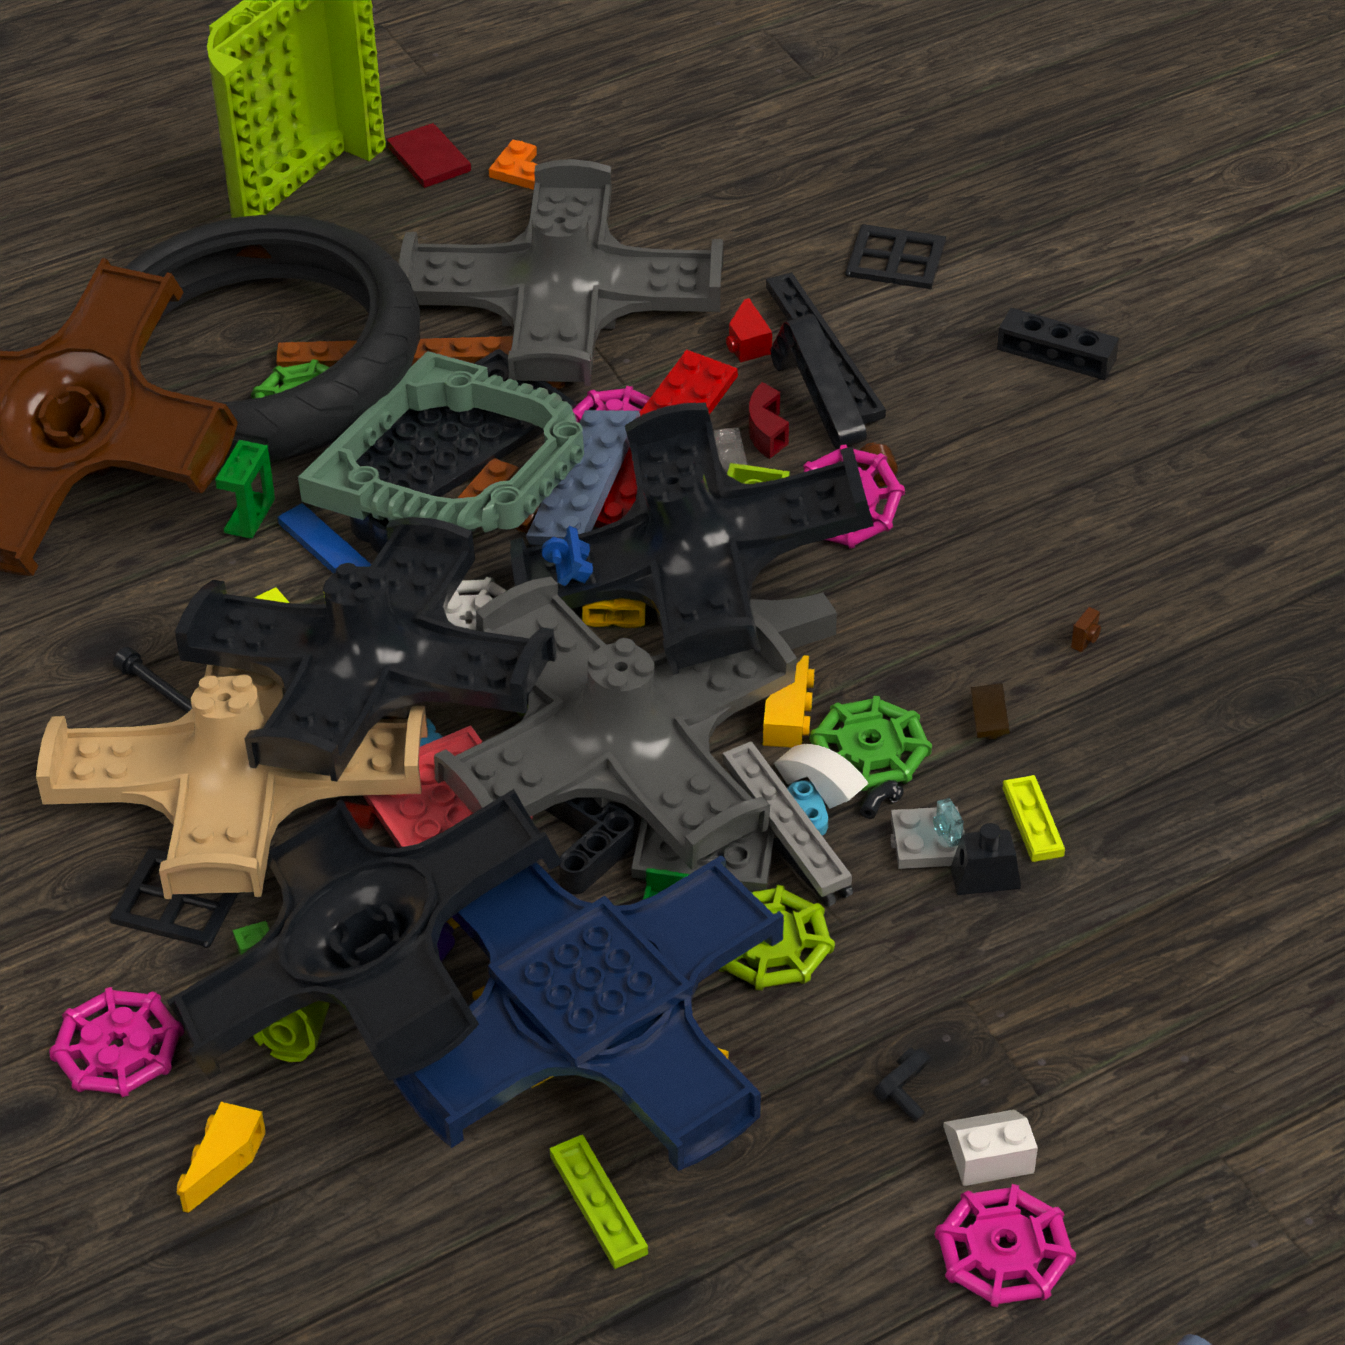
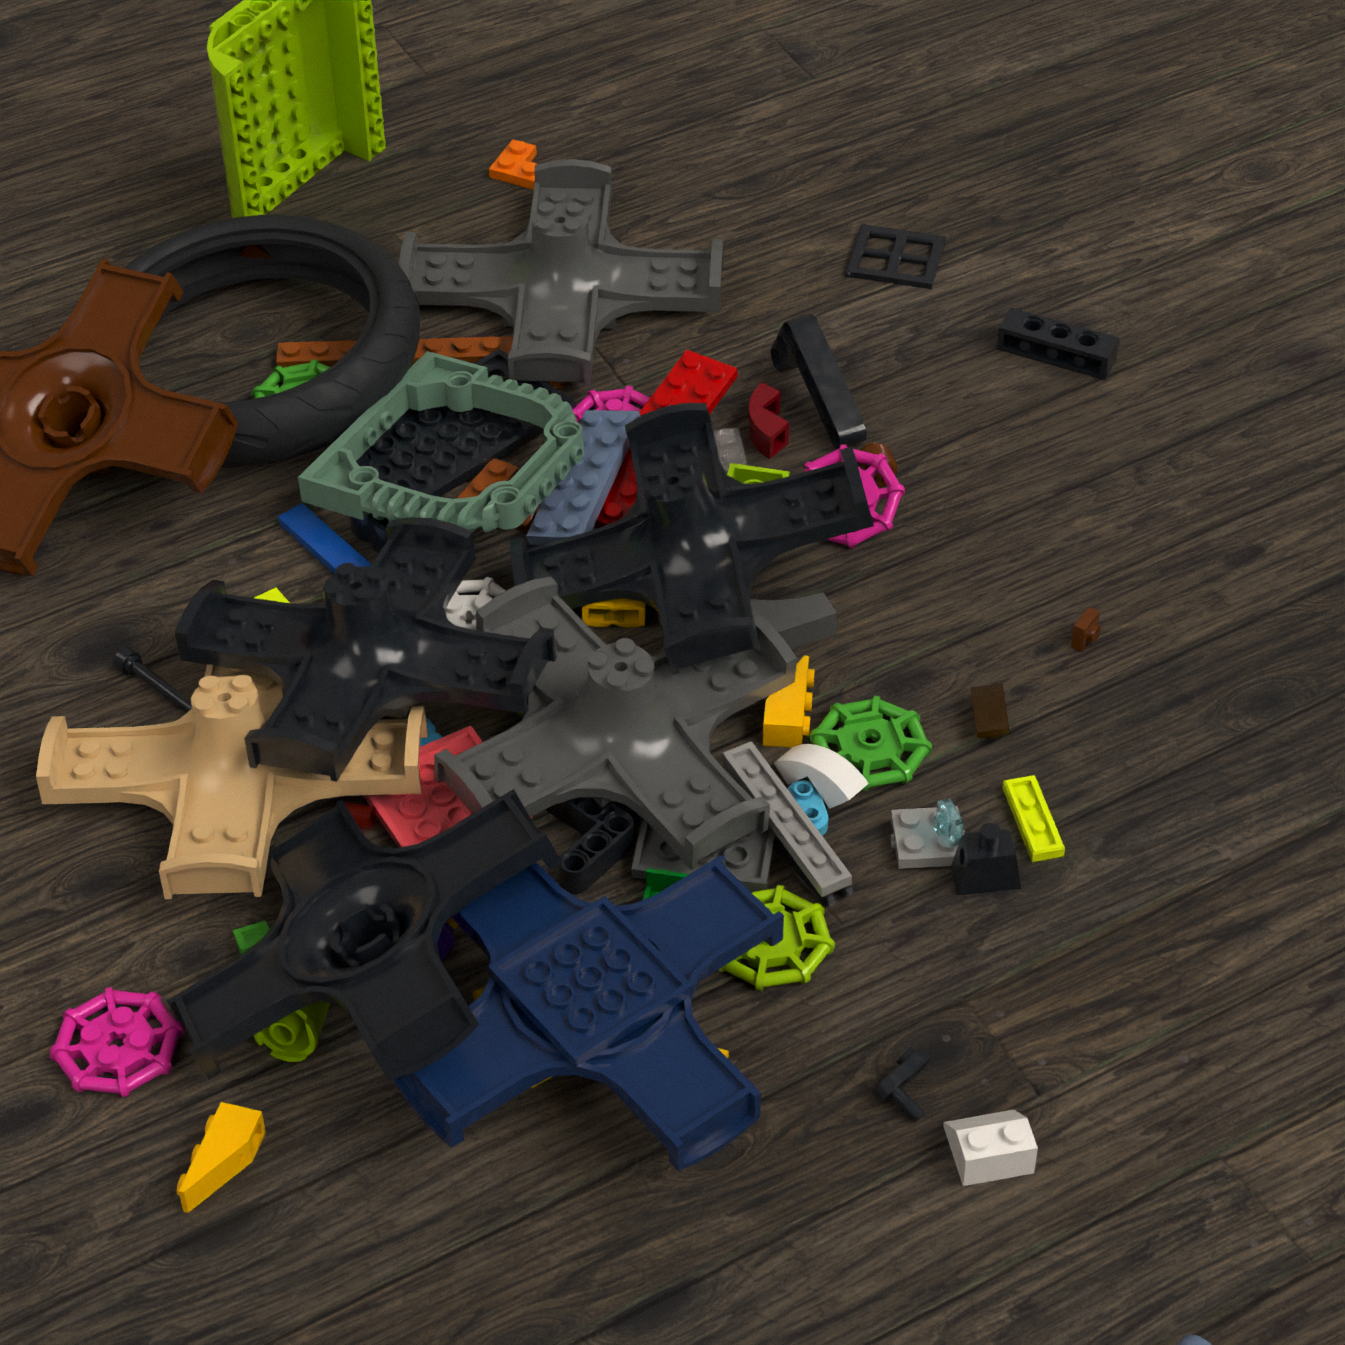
black window [110,848,238,948] -> none
green panel [215,440,275,539] -> none
dark red tile [386,123,471,188] -> none
blue hips [542,525,593,586] -> none
lime plate [550,1134,648,1269] -> none
red slope [726,298,772,363] -> none
black plate [766,272,886,424] -> none
black arm [860,780,904,819] -> none
dark pink plate [934,1184,1076,1308] -> none

